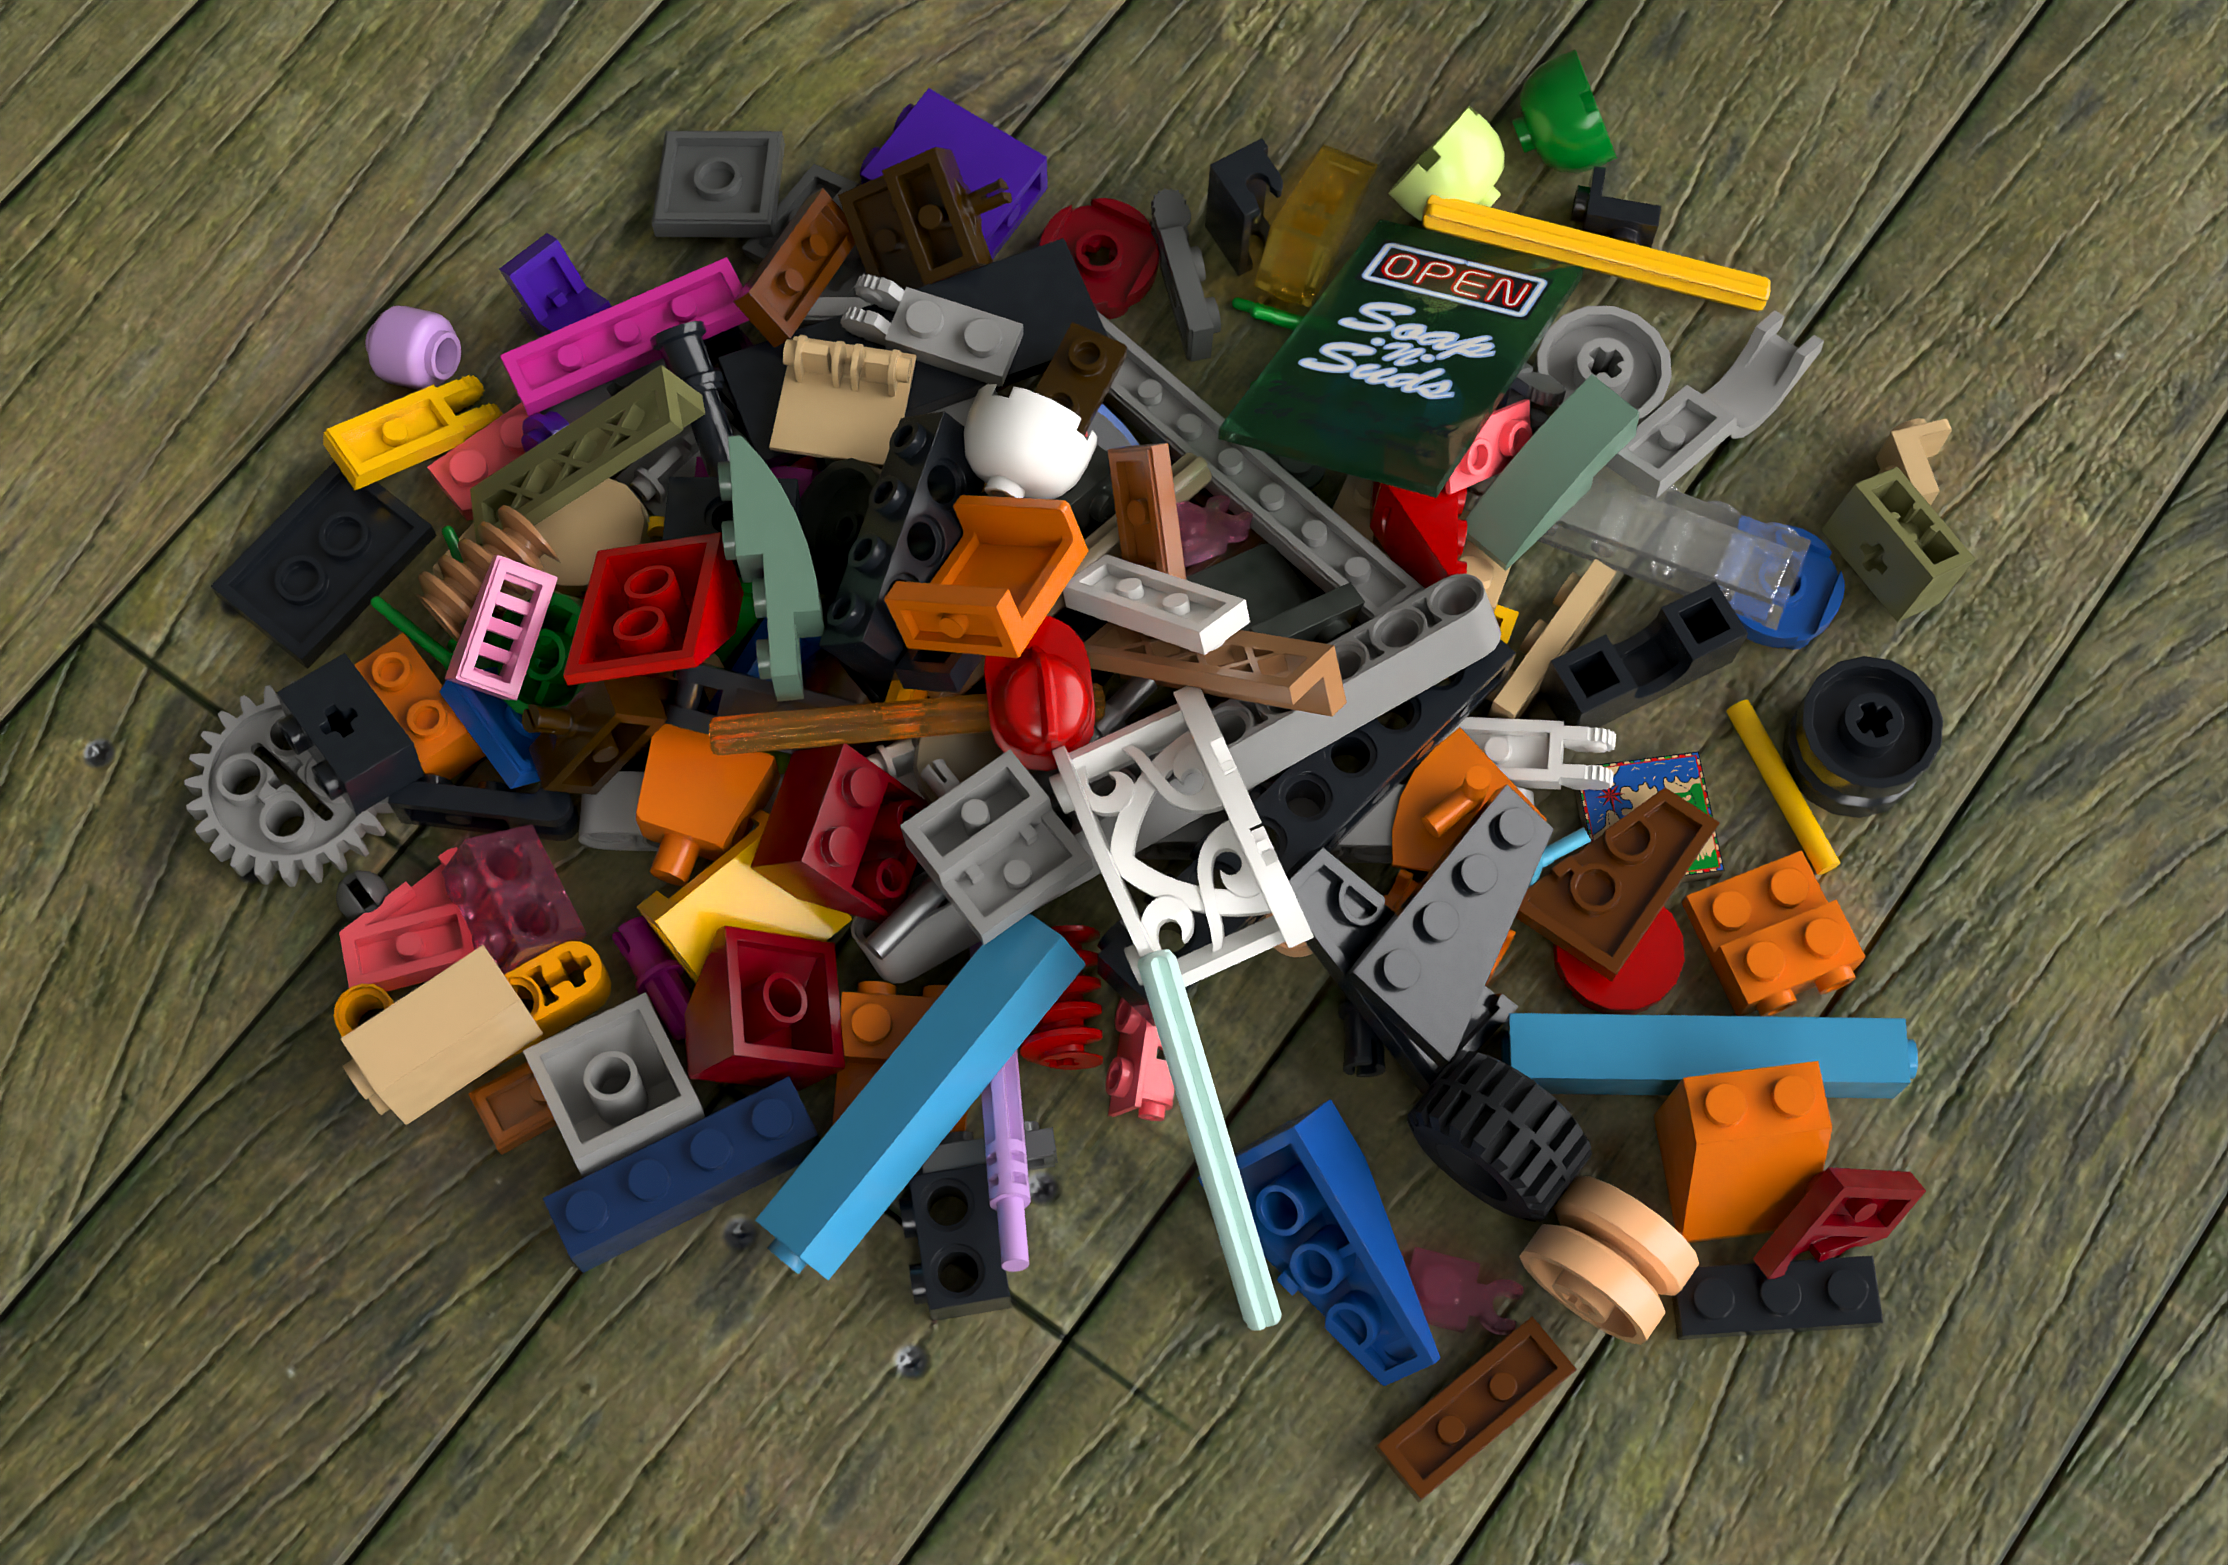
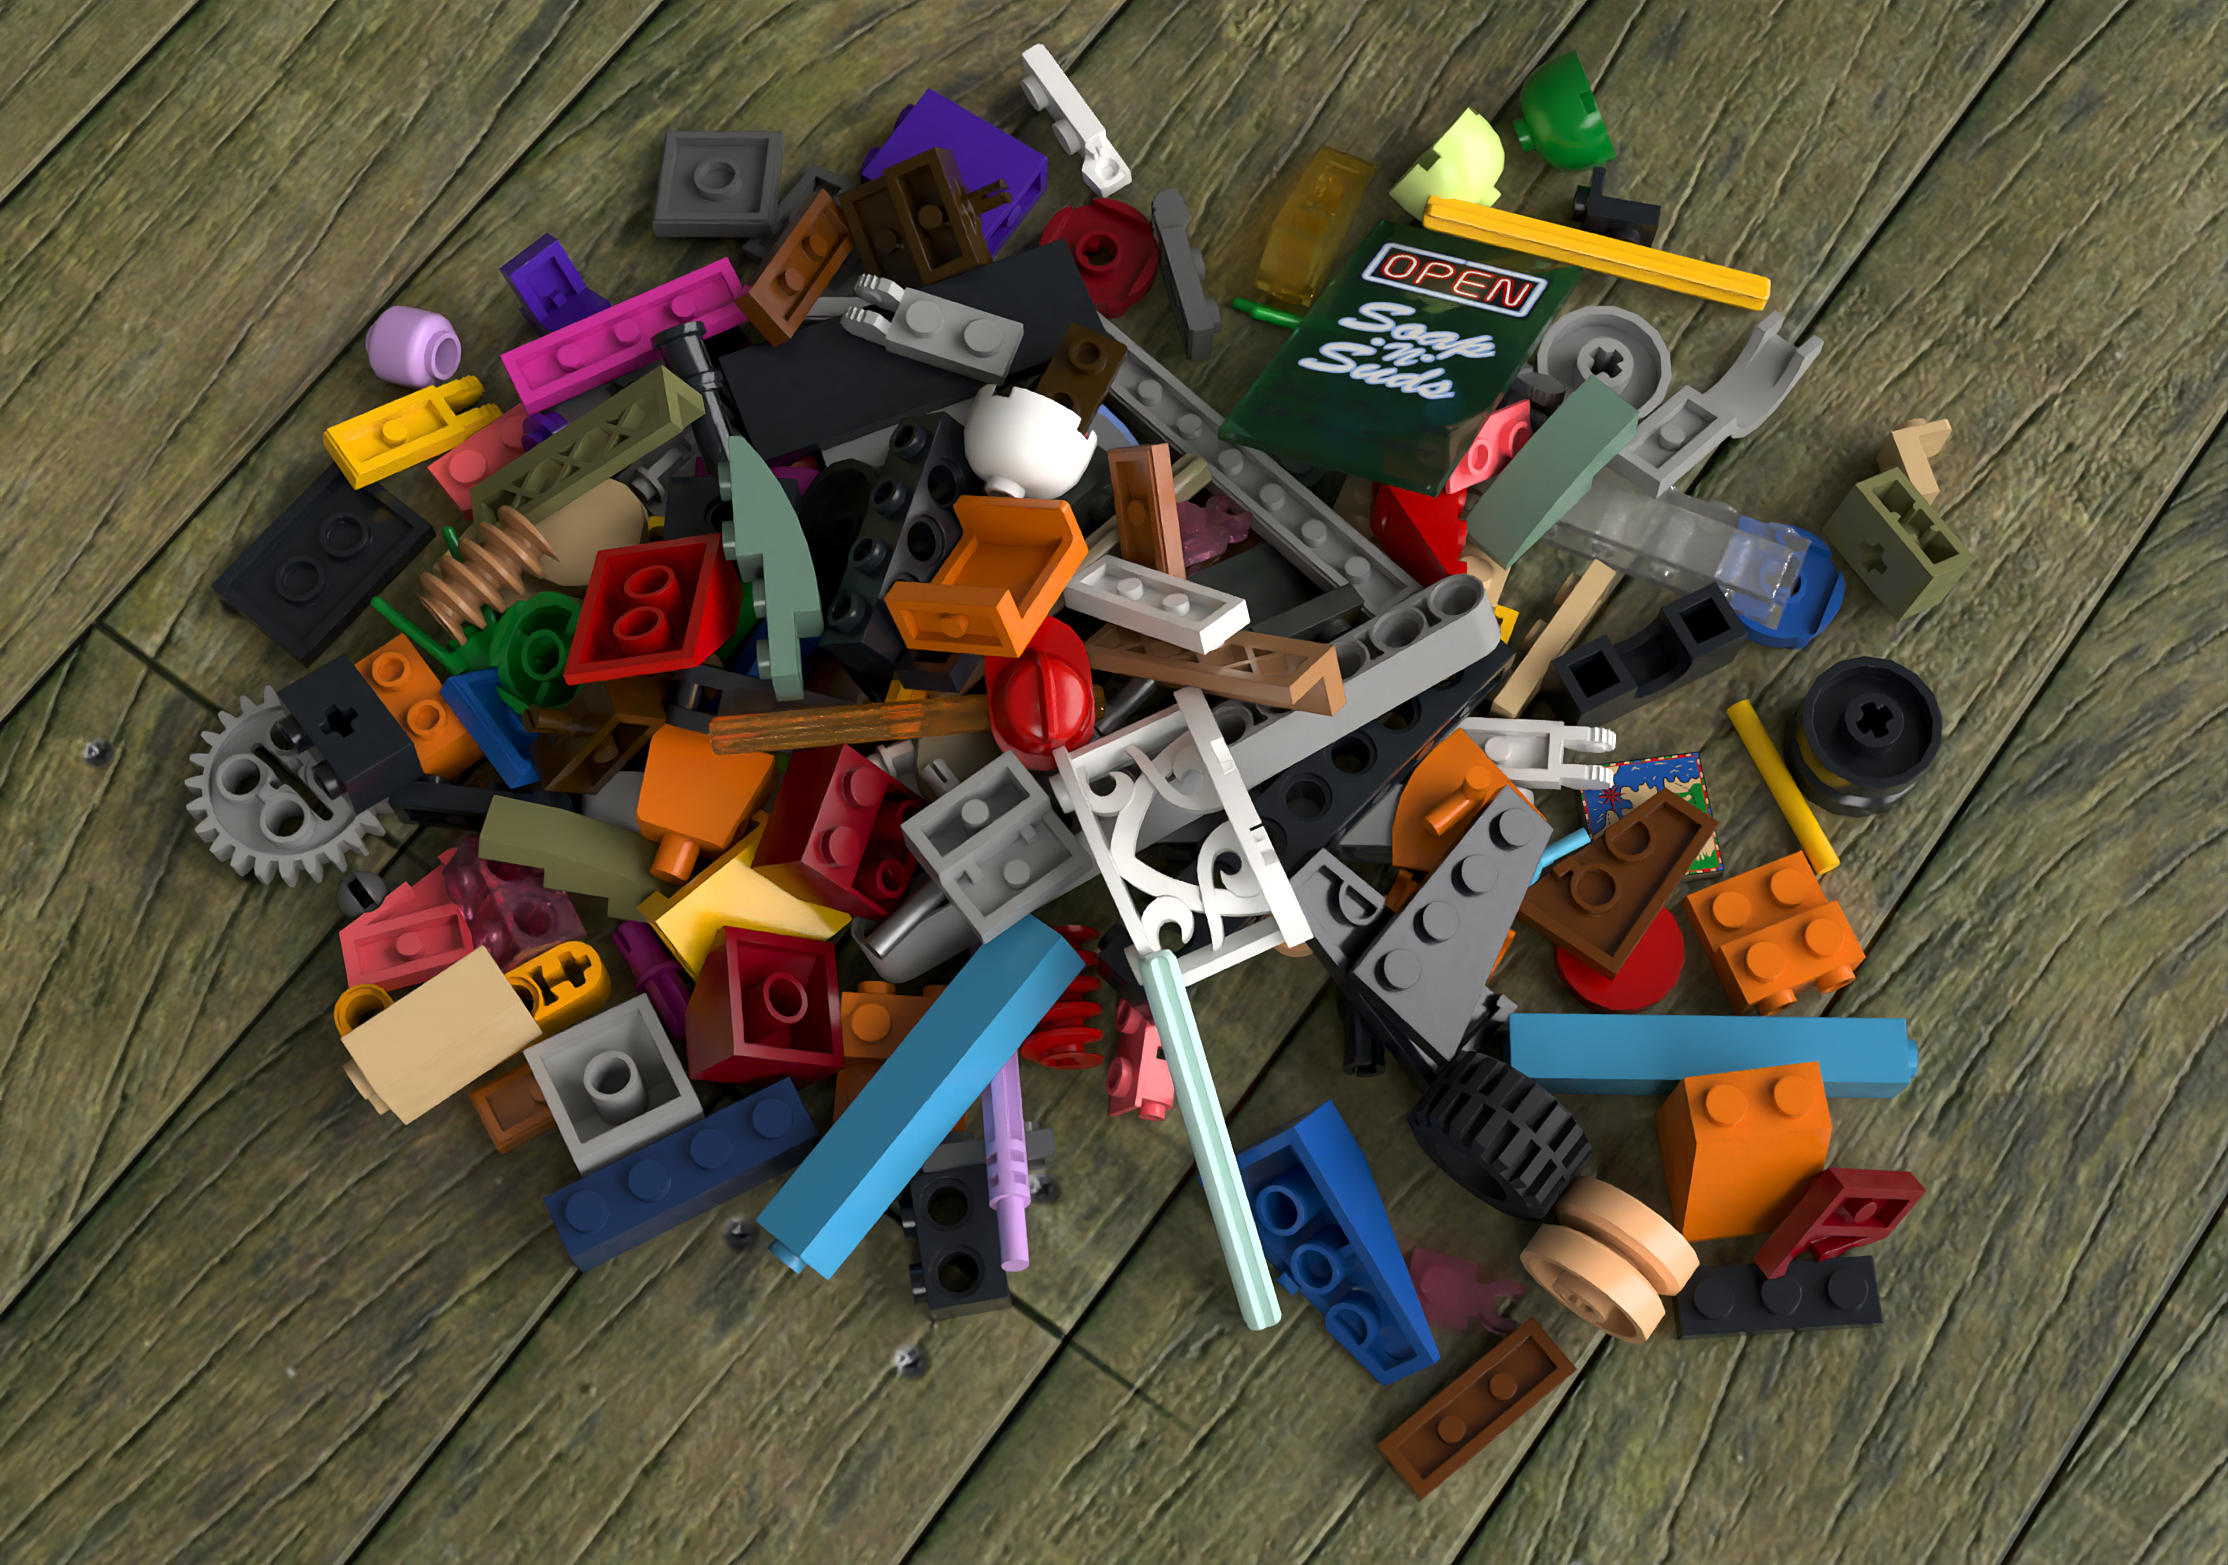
bright pink slope [445,555,558,700] -> none
tan hinge [769,335,917,467] -> none
black hinge [1205,138,1283,276] -> none
none -> olive slope [478,795,711,923]
none -> white hinge [1020,43,1132,198]

